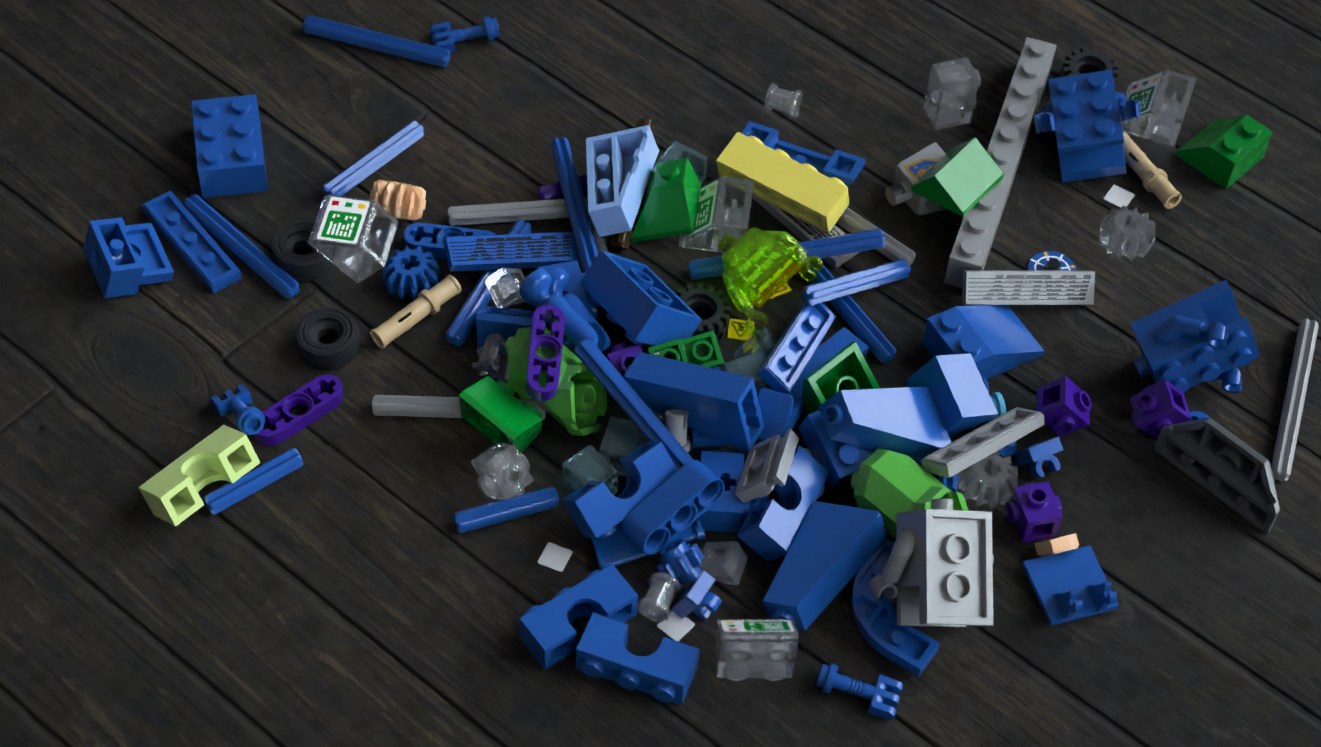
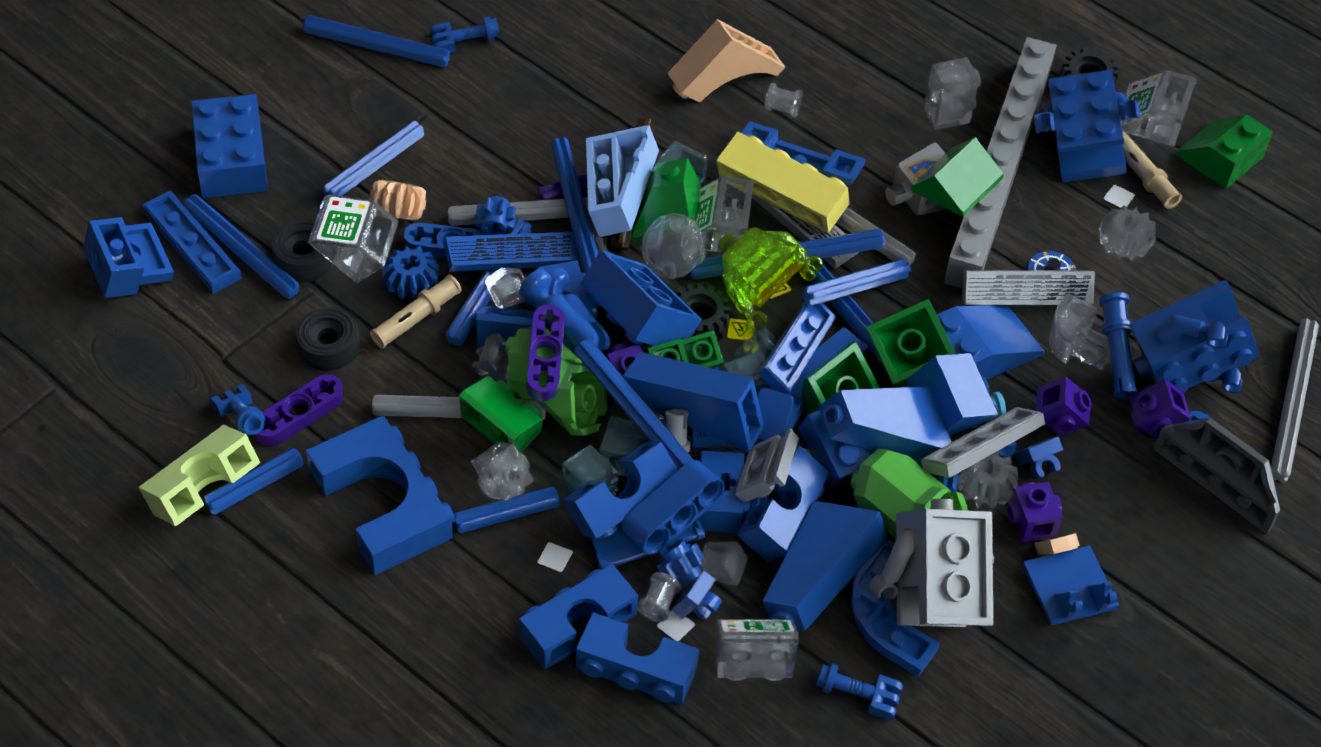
none -> blue arch [306,415,455,575]
none -> blue gear [475,196,516,235]
none -> clear dish [641,213,705,279]
none -> light nougat arch [667,19,785,102]
none -> green slope [866,299,956,387]
none -> clear brick [1048,293,1110,371]
none -> blue pin [1098,292,1137,398]

